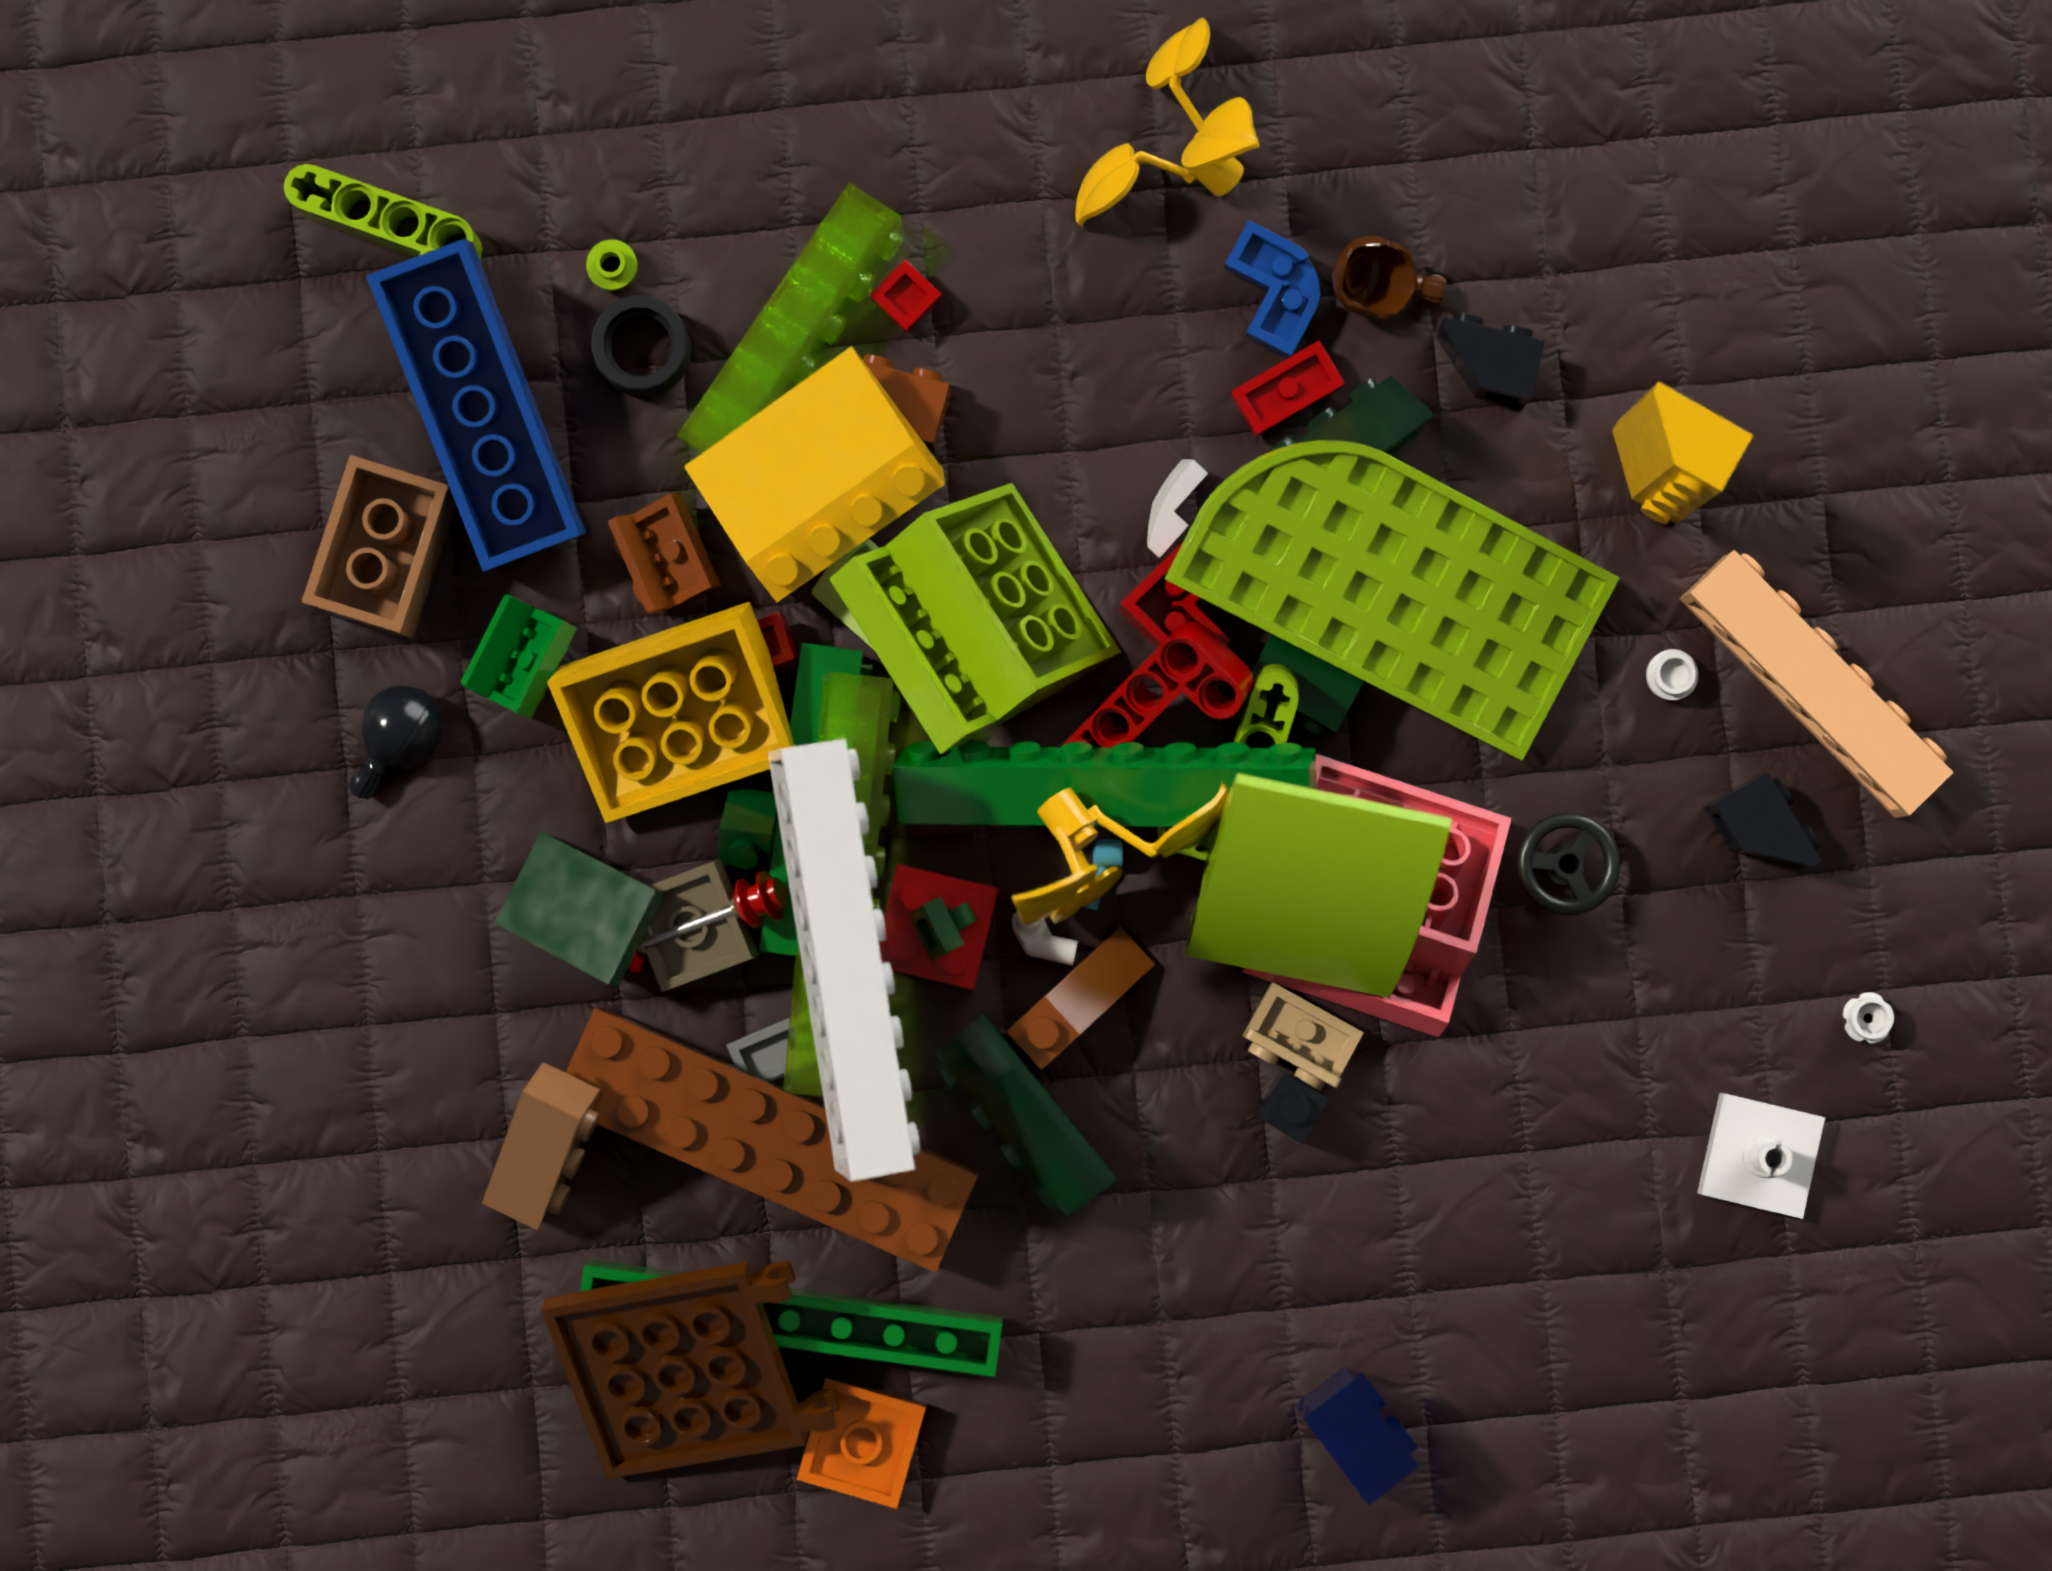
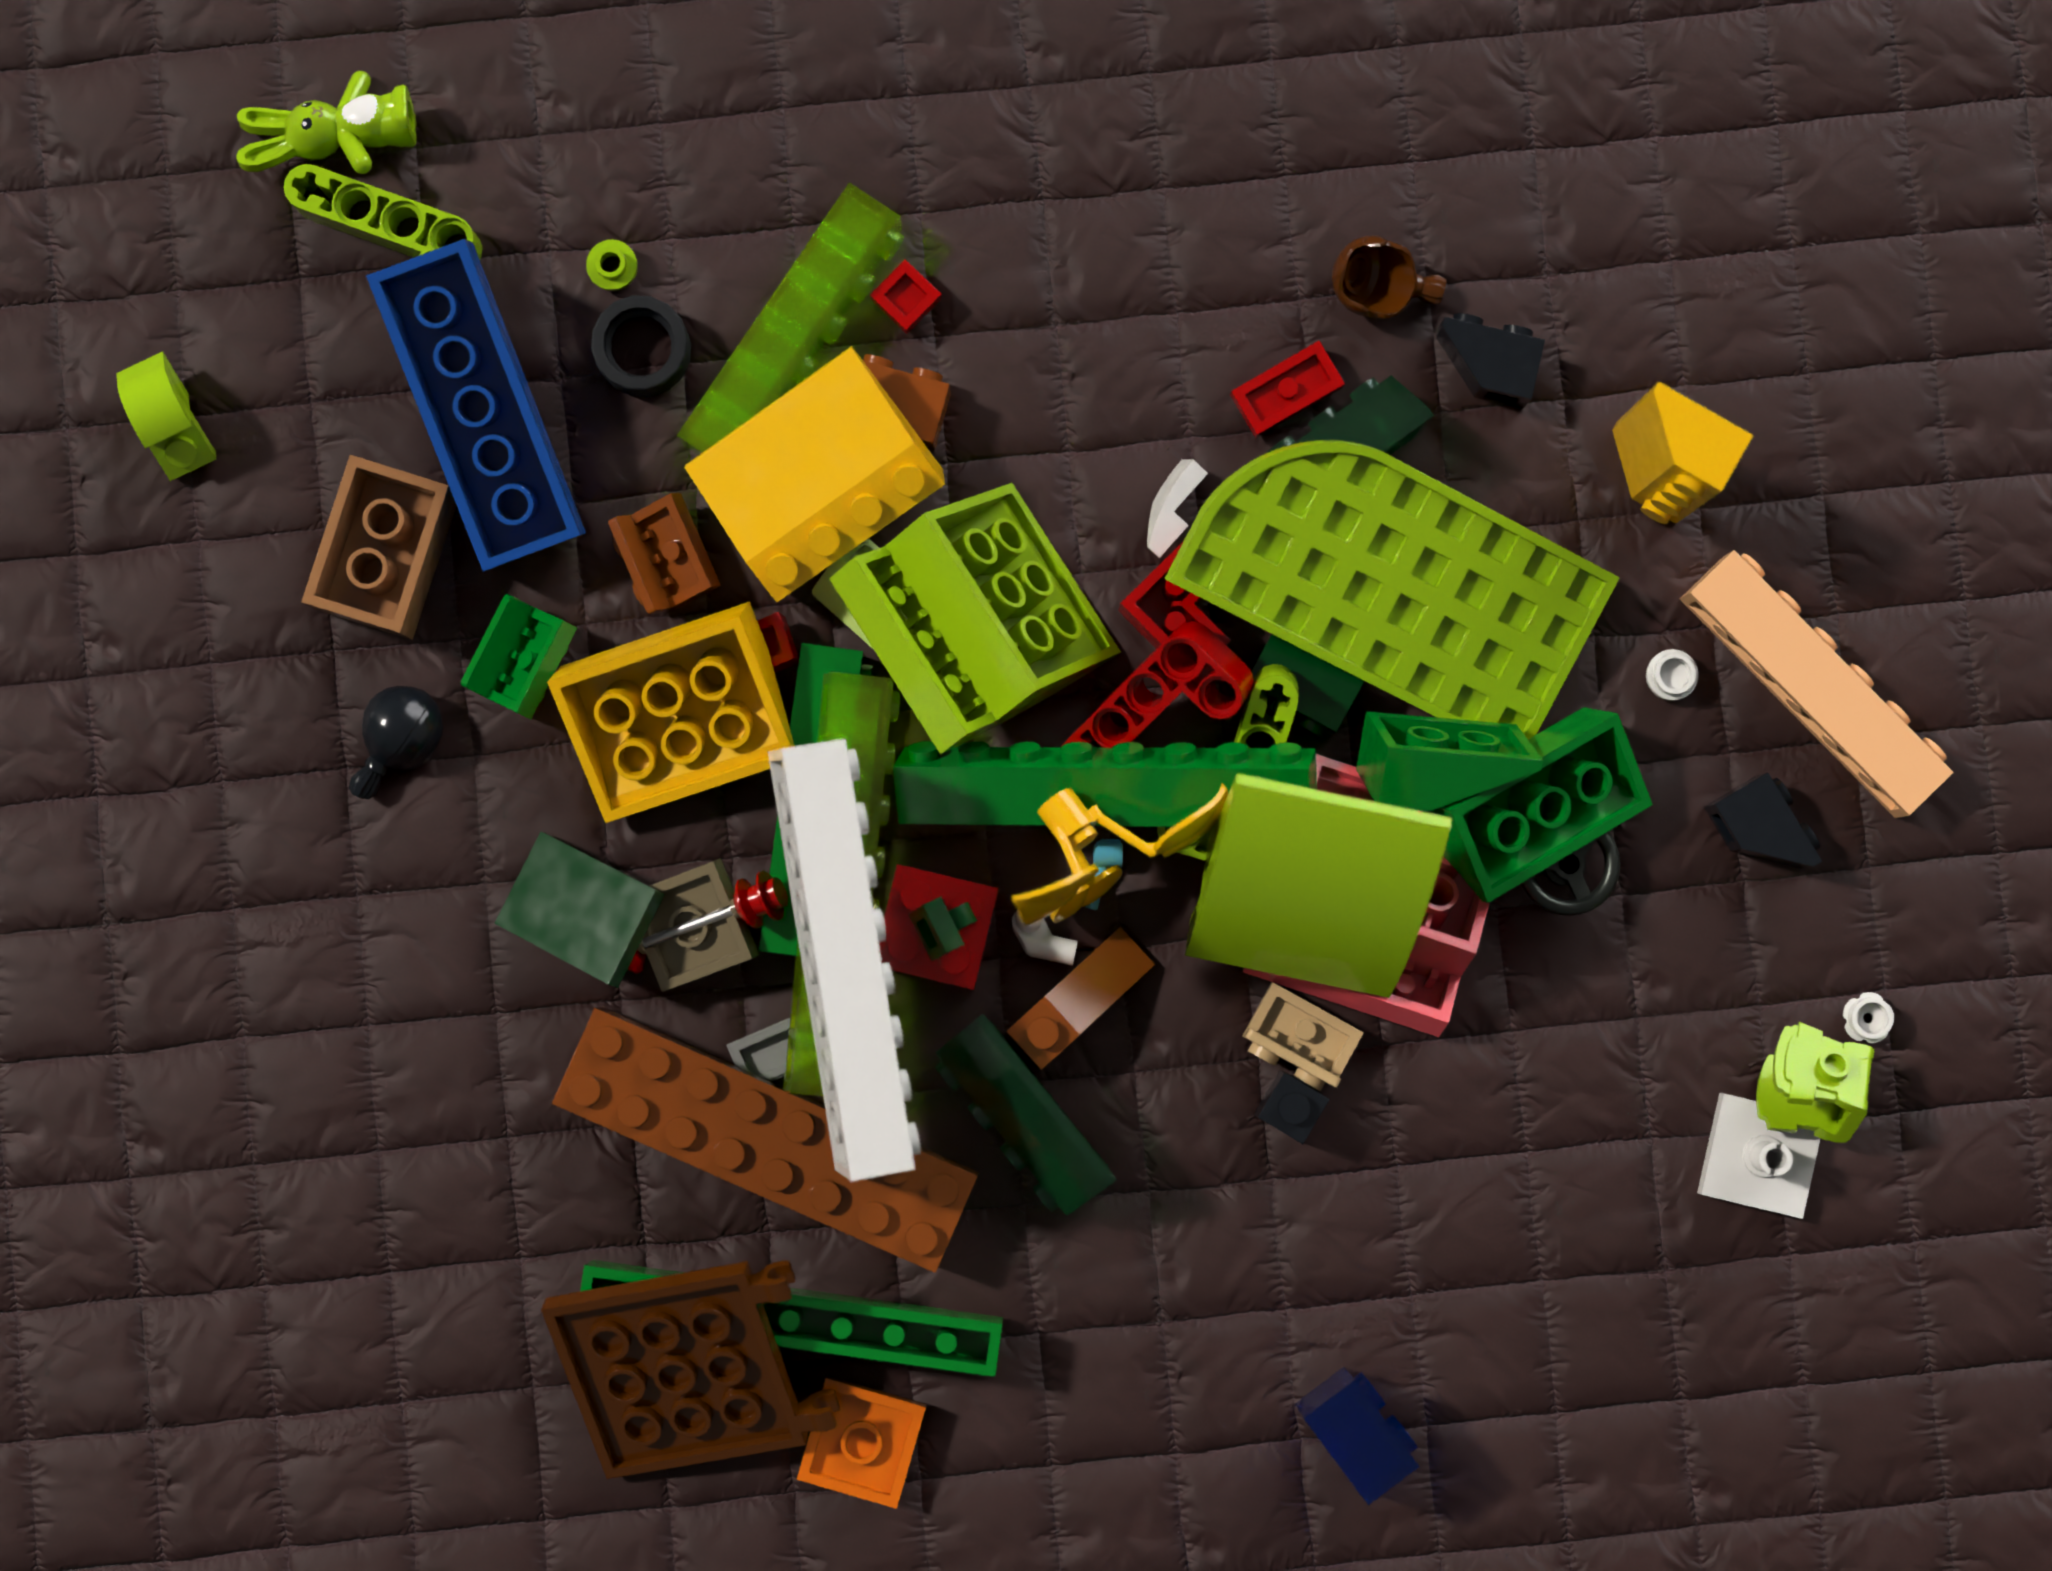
medium nougat brick [482,1062,600,1230] -> none
dark green slope [718,787,778,891] -> none
yellow plant [1075,18,1260,227] -> none
blue plate [1224,220,1321,358] -> none
none -> lime brick [116,351,216,481]
none -> lime animal [236,71,416,174]
none -> green slope [1356,712,1544,811]
none -> green slope [1422,707,1653,903]
none -> lime piece [1756,1022,1874,1143]

